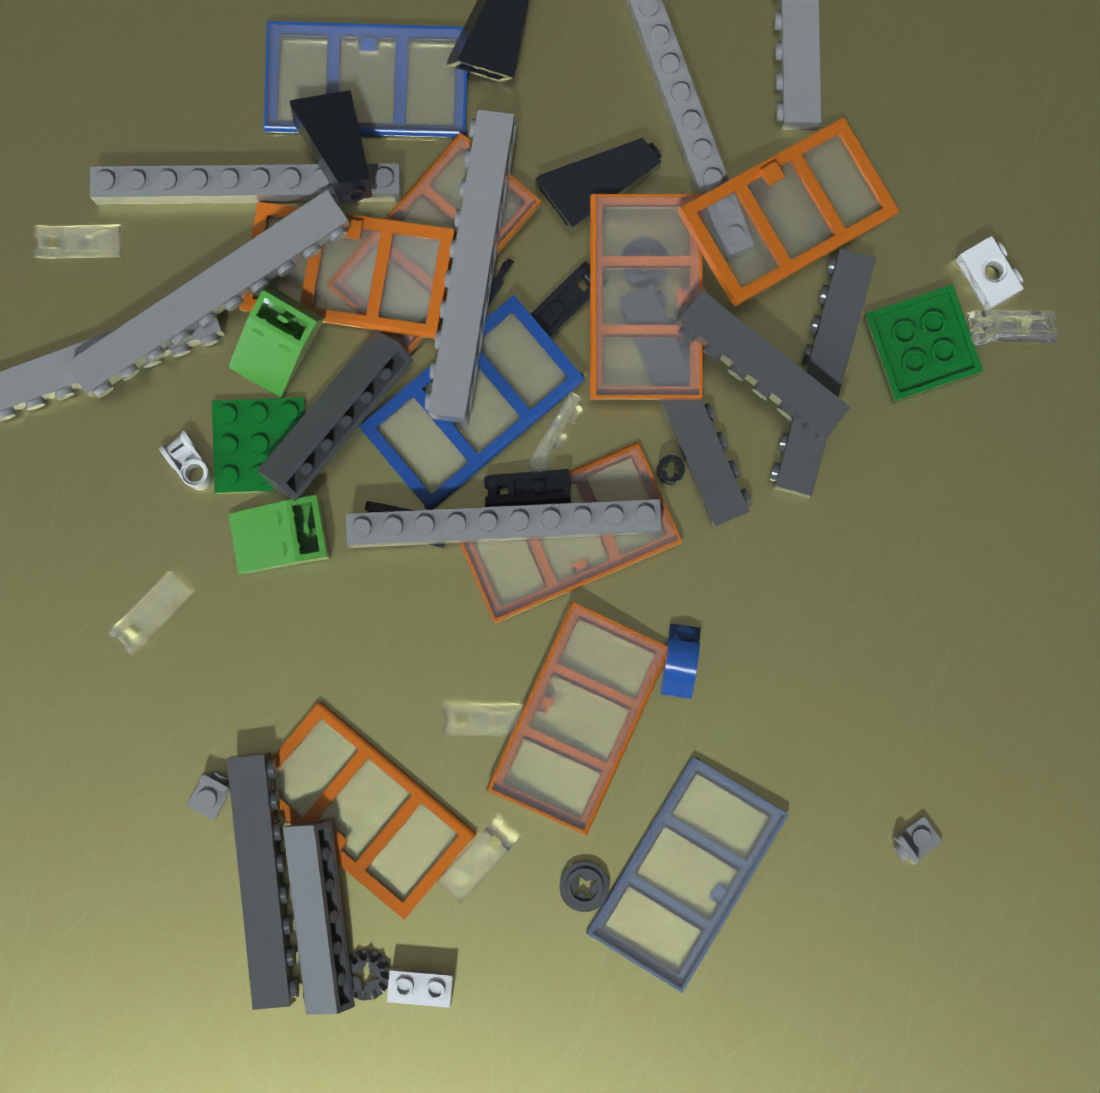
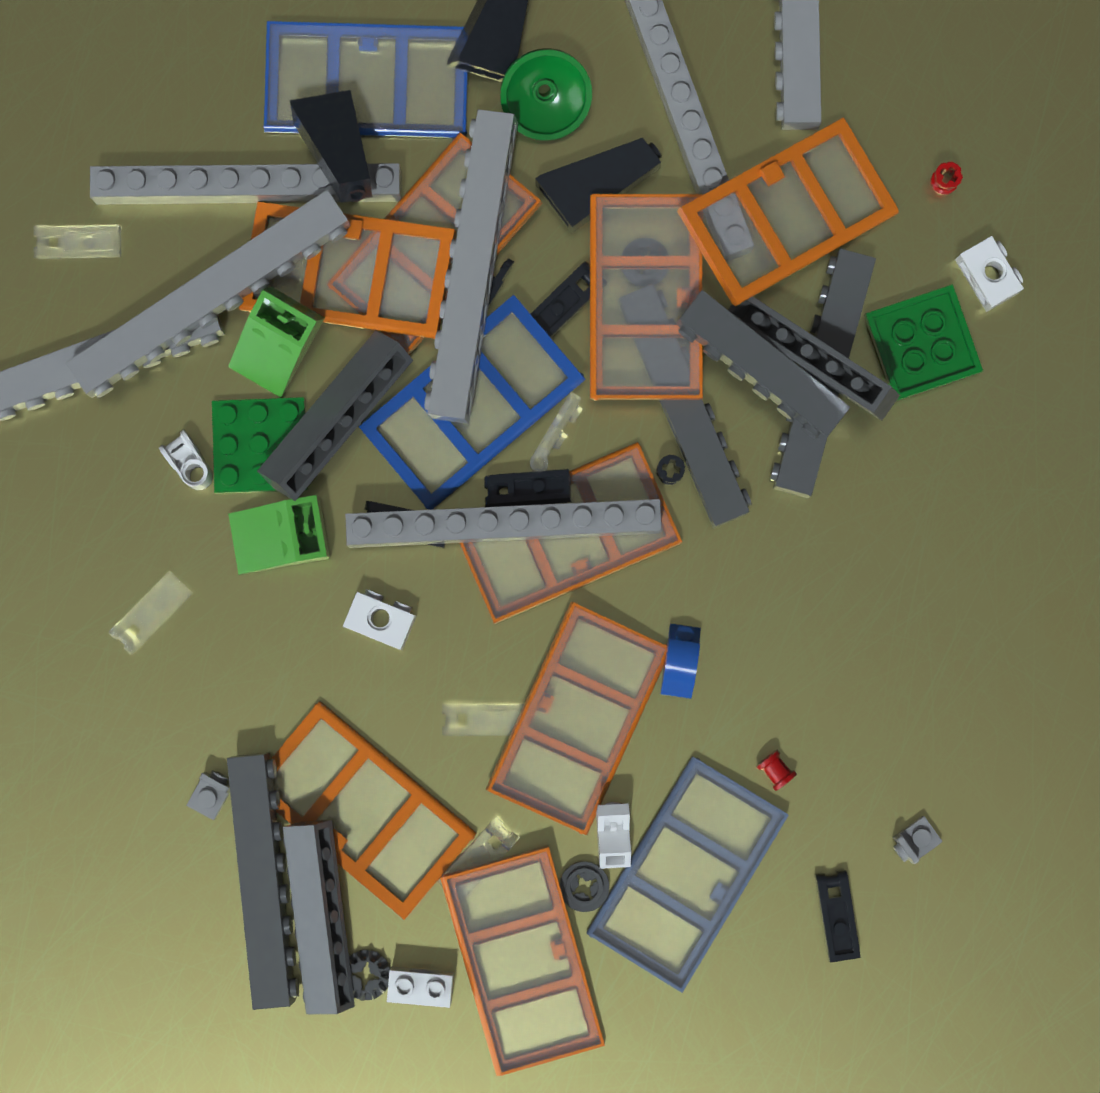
clear plate [967,310,1059,346] -> none
none -> white brick [343,589,417,651]
none -> clear door [440,846,605,1076]
none -> green dish [500,48,592,140]
none -> white brick [596,802,631,869]
none -> dark grey brick [728,297,900,421]
none -> red bush [756,749,797,791]
none -> black plate [815,870,861,963]
none -> red bush [931,162,963,195]

